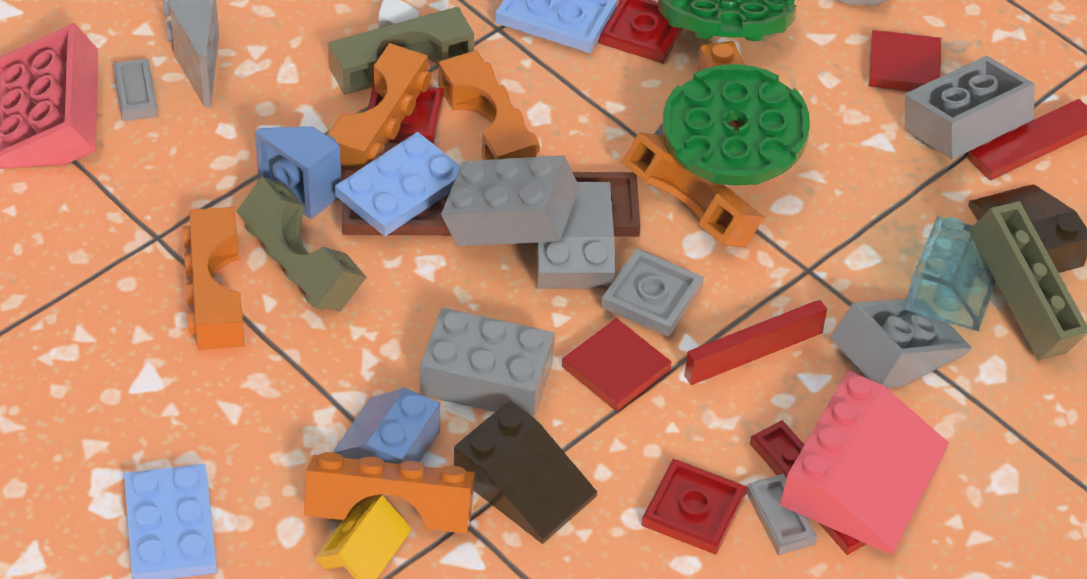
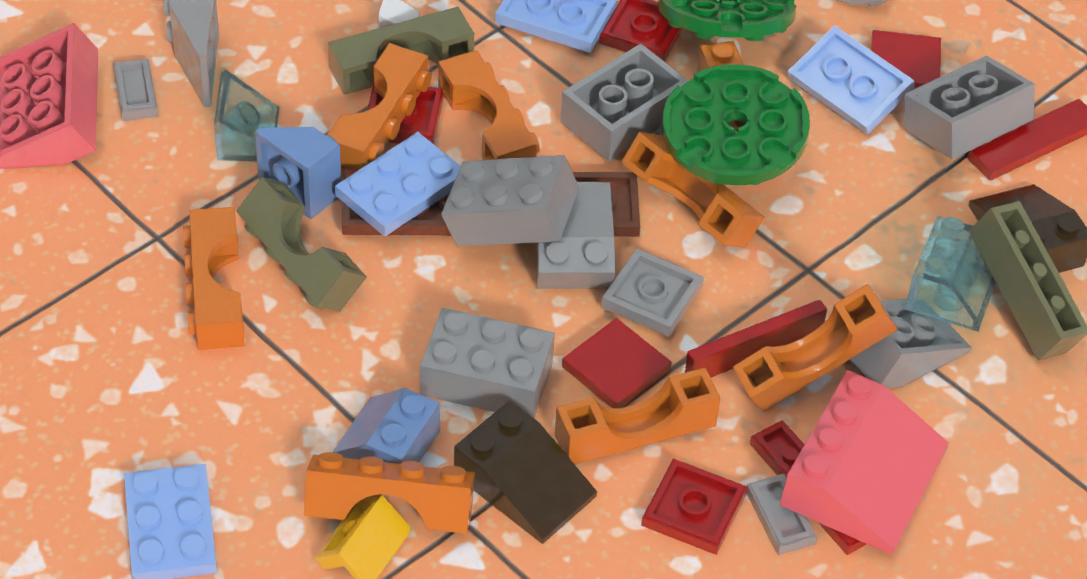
none -> clear light blue slope [214,70,279,162]
none -> orange arch [554,368,720,464]
none -> light grey brick [561,44,688,161]
none -> orange arch [733,284,898,411]
none -> light blue plate [788,25,915,135]

